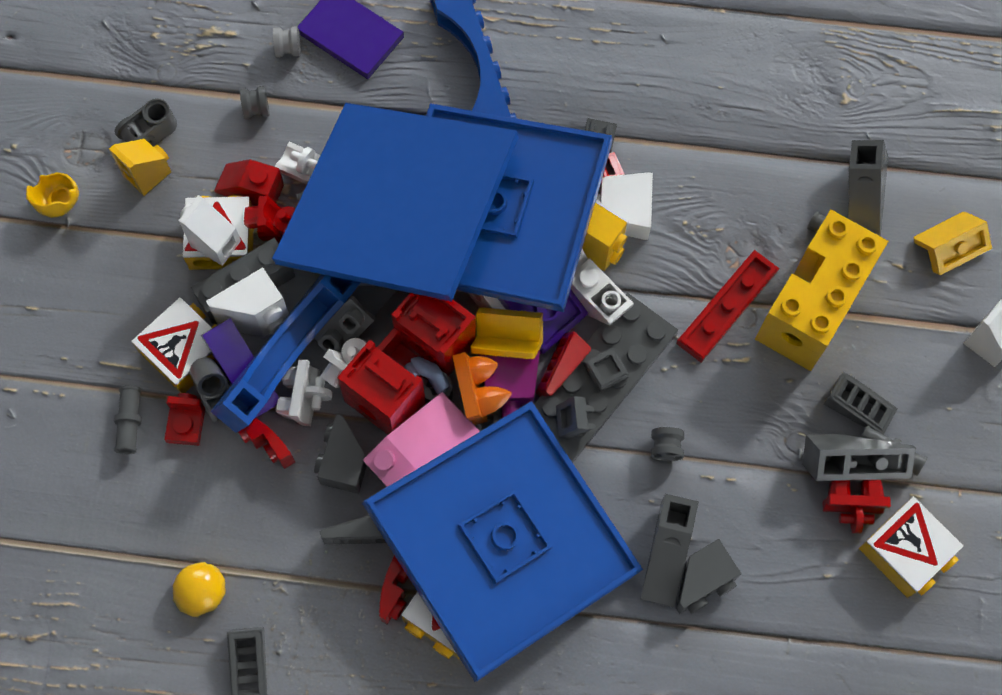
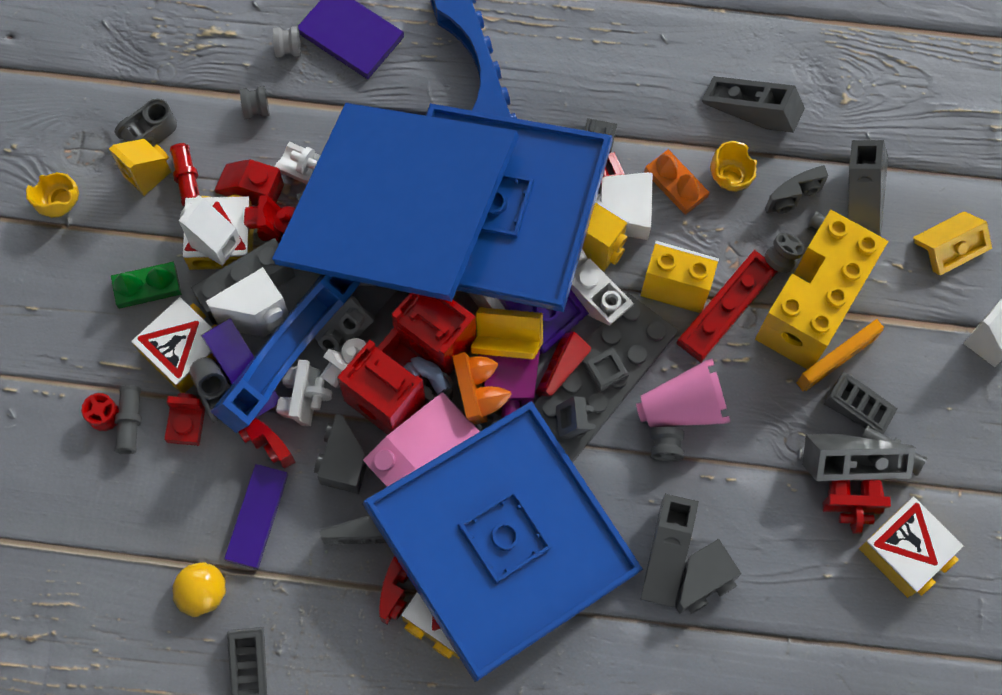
none -> red wheel [81,393,119,431]
none -> green tile [111,261,182,309]
none -> red pin [170,143,200,206]
none -> dark purple tile [224,464,288,570]
none -> bright pink cone [636,359,730,427]
none -> yellow piece [640,241,719,313]
none -> orange tile [644,149,710,215]
none -> dark grey slope [702,76,805,133]
none -> yellow hair [710,141,757,192]
none -> dark grey slope [765,165,828,214]
none -> dark grey wheel [765,233,805,273]
none -> light orange tile [796,319,884,392]

